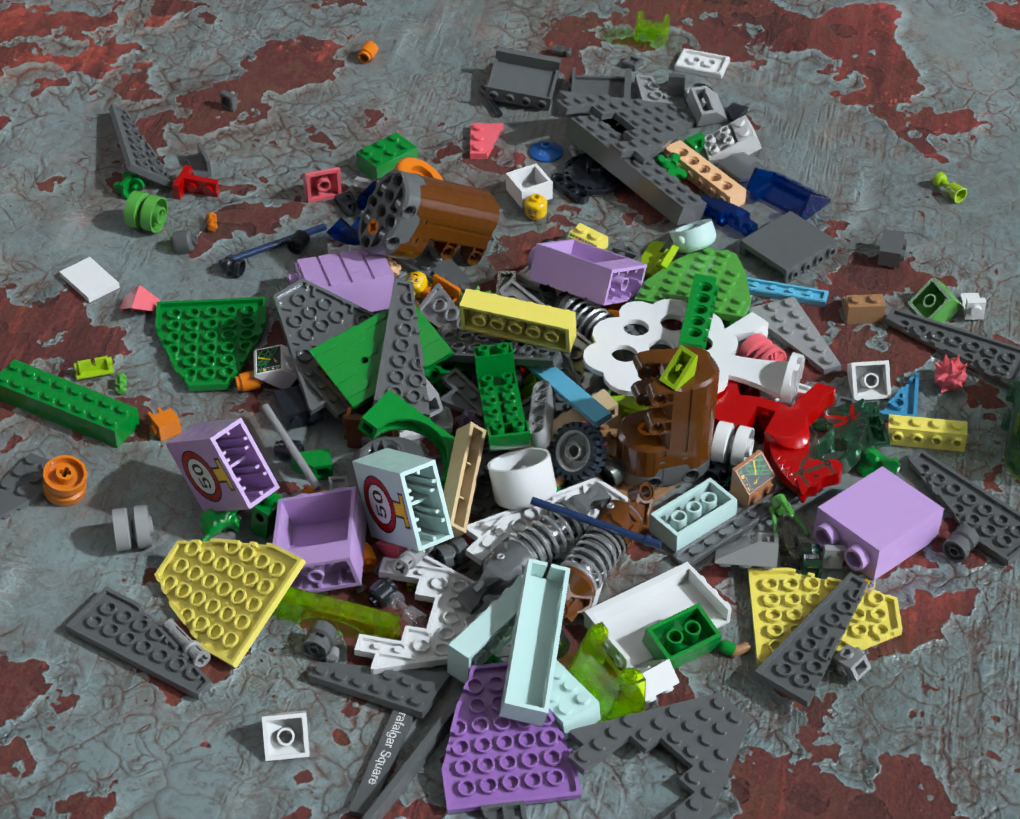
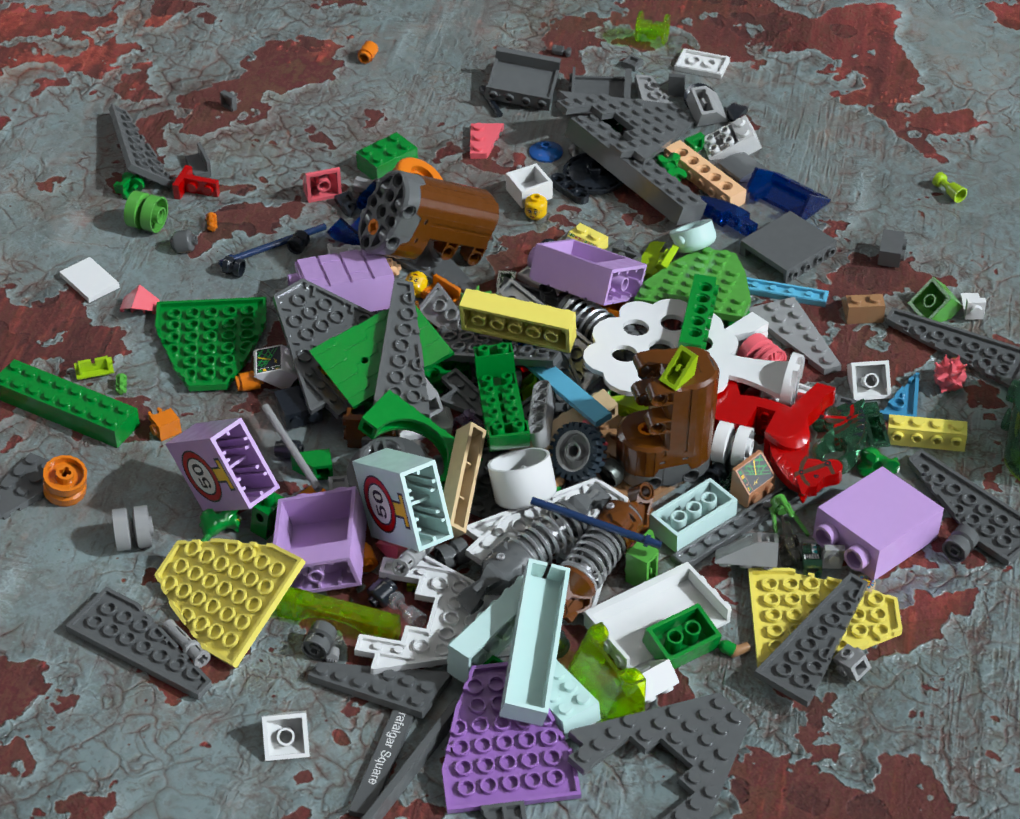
none -> bright green slope [624,529,659,586]

